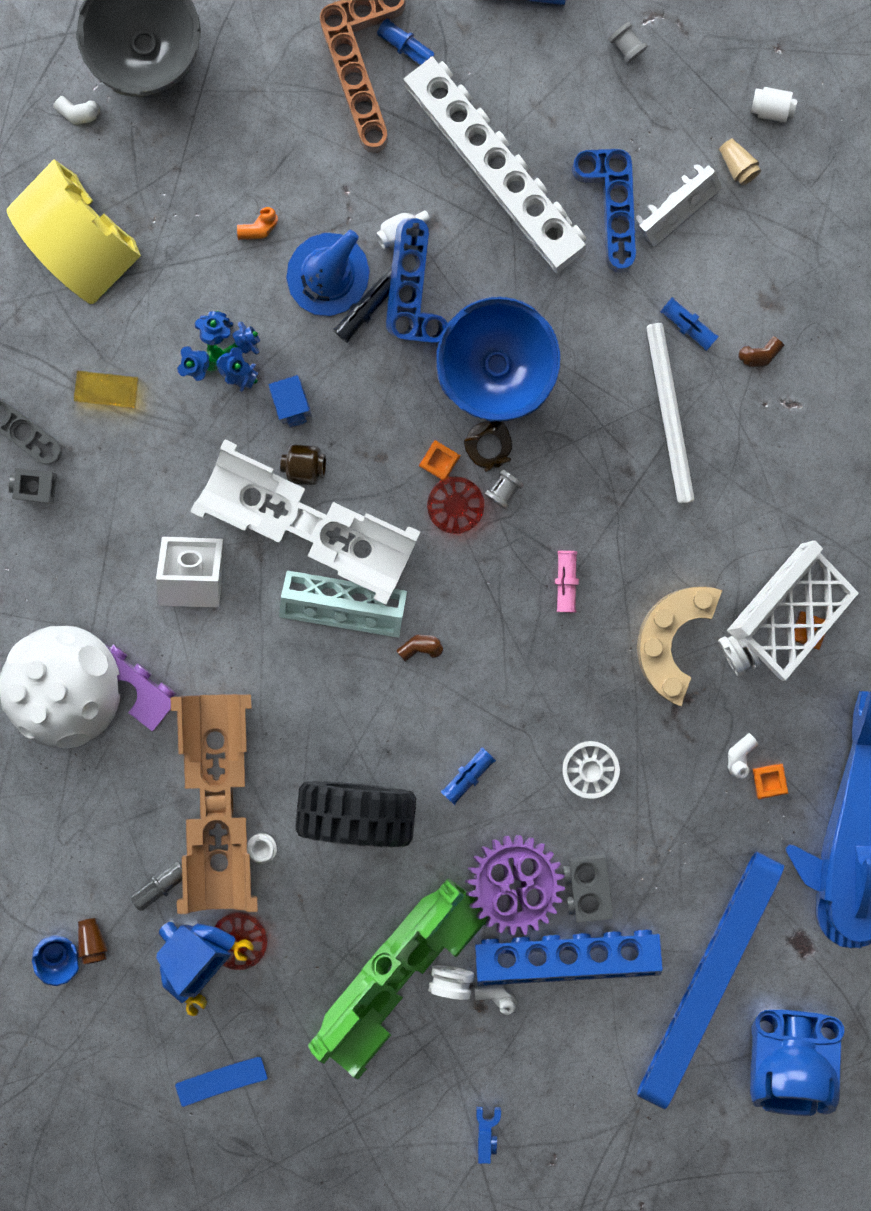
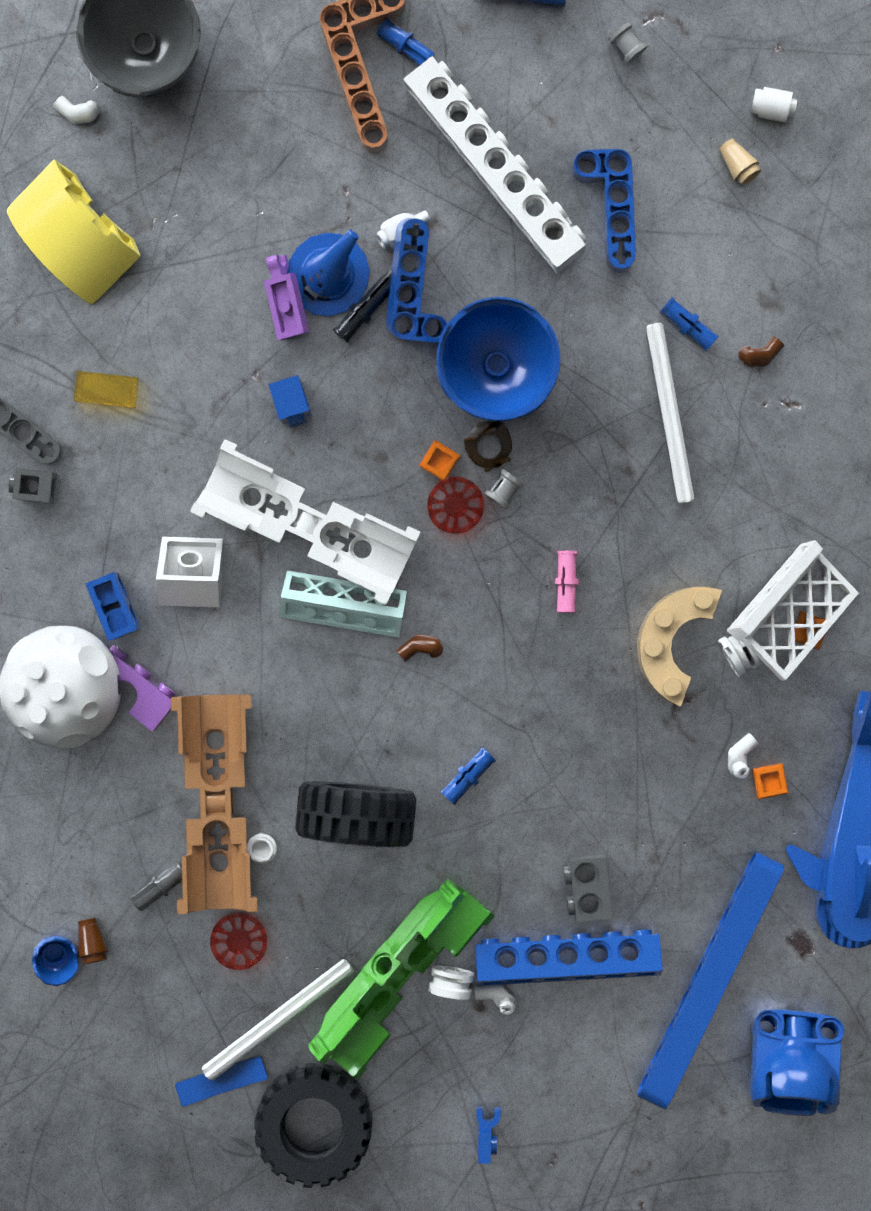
blue torso [156,922,254,1016] -> none
blue plant [177,311,260,392] -> none
orange arm [237,207,278,240] -> none
dark brown head [280,445,326,485] -> none
medium lavender gear [465,835,565,935] -> none
white wheel [562,741,620,799] -> none
white plate [636,165,723,247] -> none
none -> blue brick [85,572,141,641]
none -> white axle [202,959,354,1080]
none -> black tyre [254,1063,373,1188]
none -> medium lavender plate [264,254,310,340]

